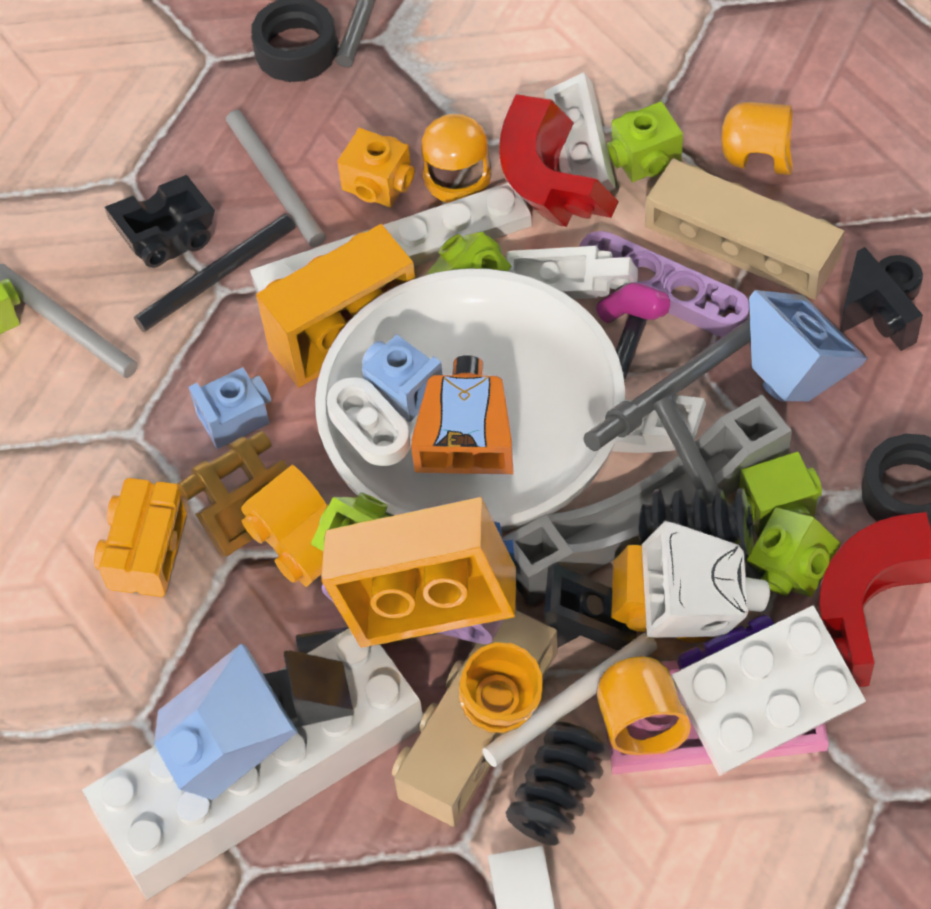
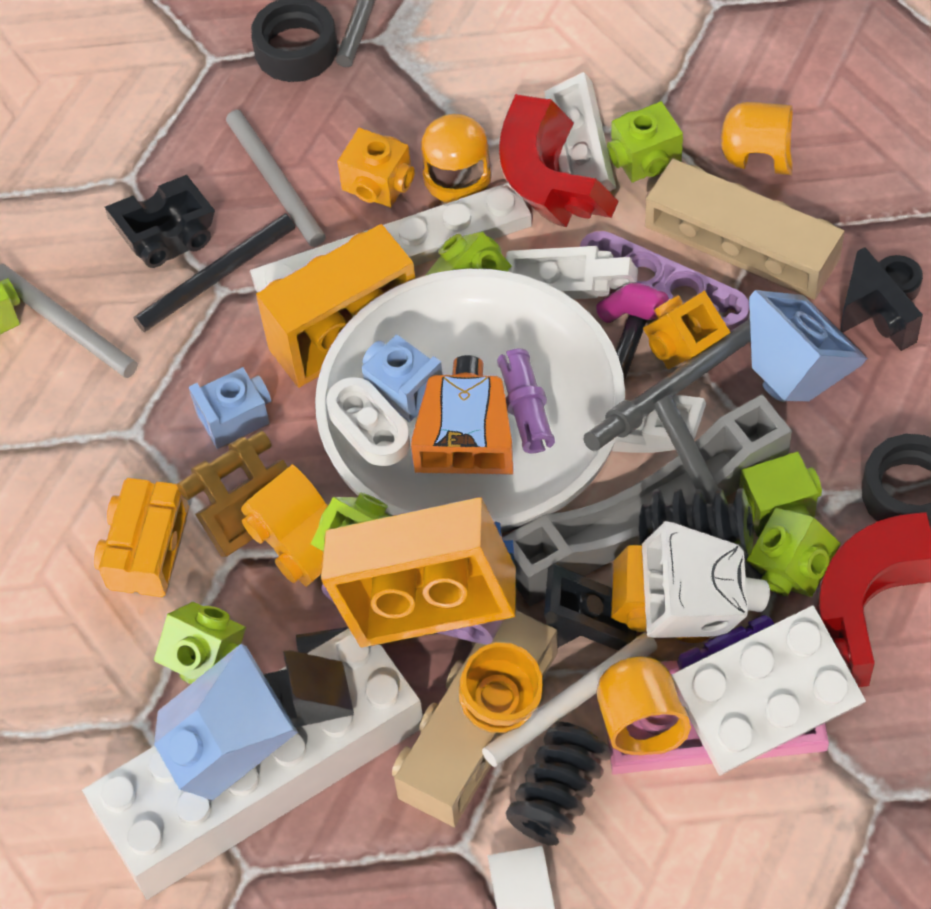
none -> lime brick [153,601,246,684]
none -> medium lavender pin [497,348,555,454]
none -> light orange brick [643,290,731,370]

